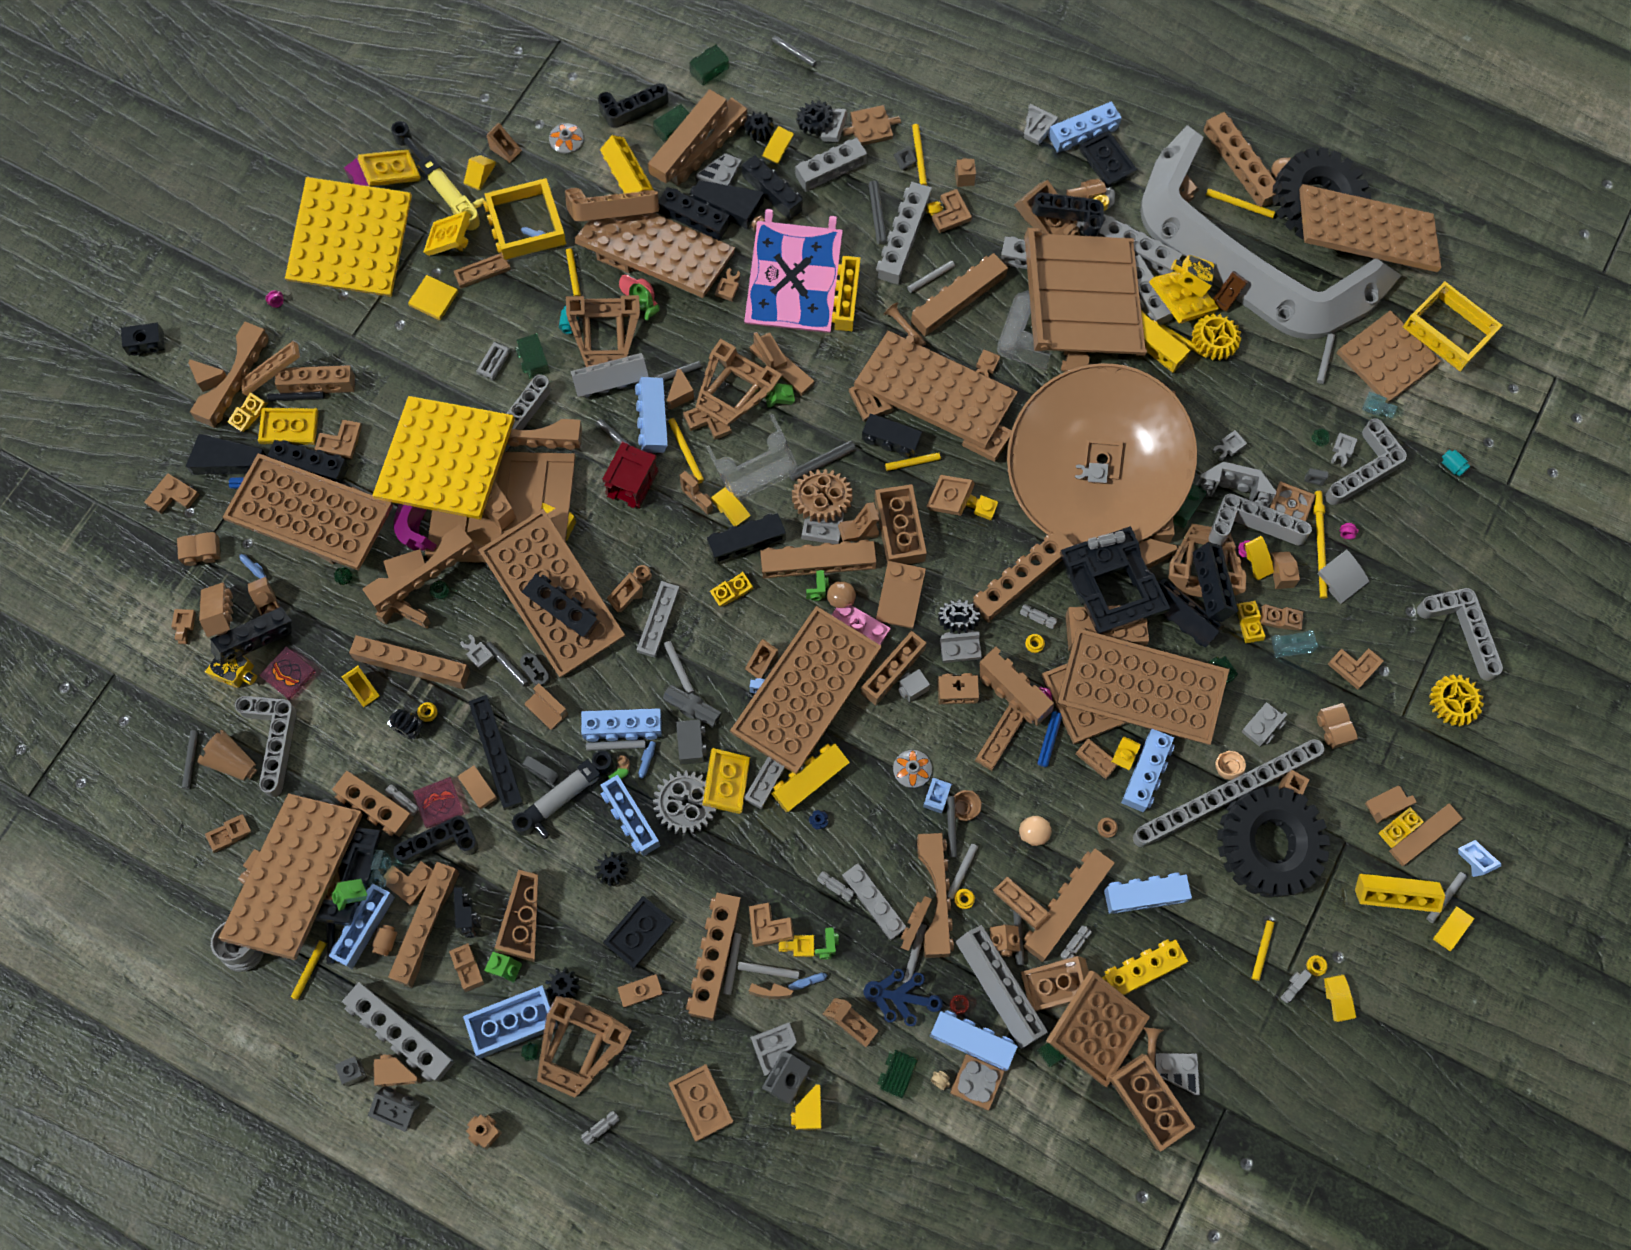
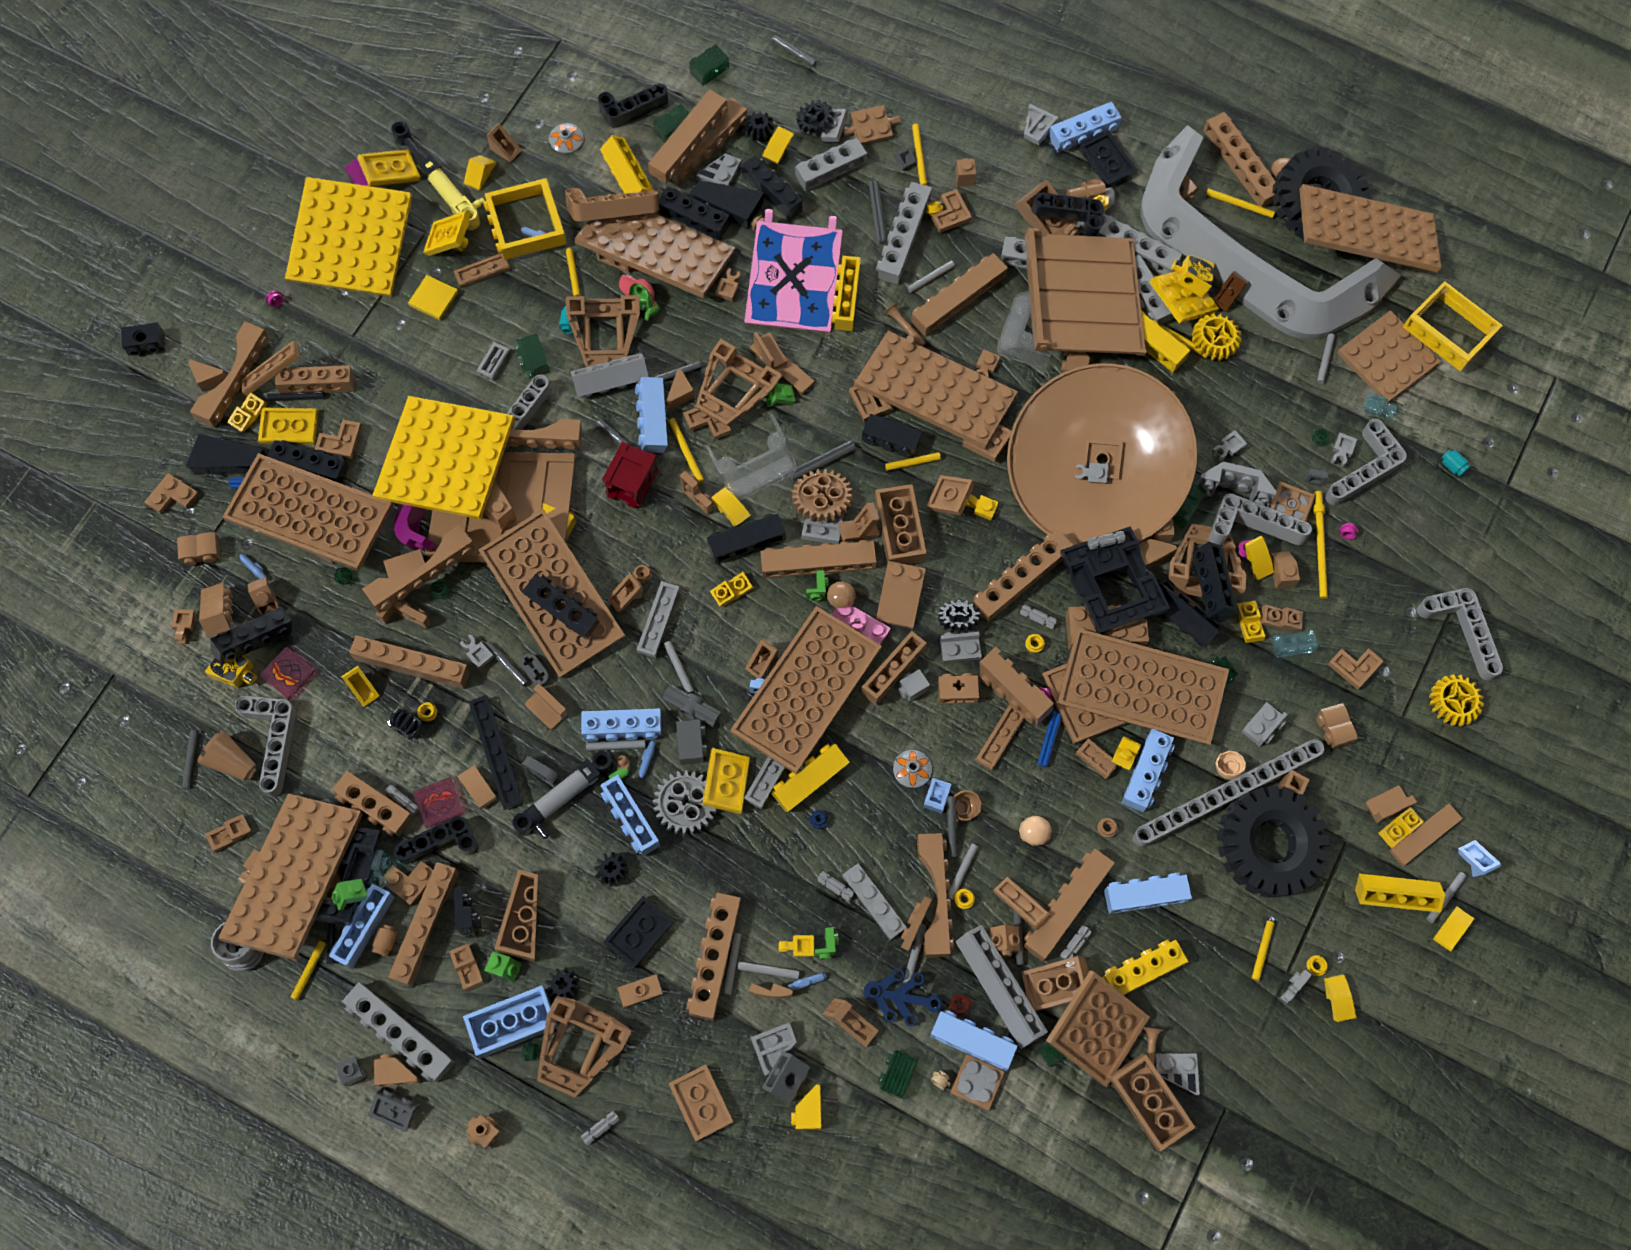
medium nougat plate [749,903,794,947] -> none
light grey slope [1317,550,1369,604] -> none

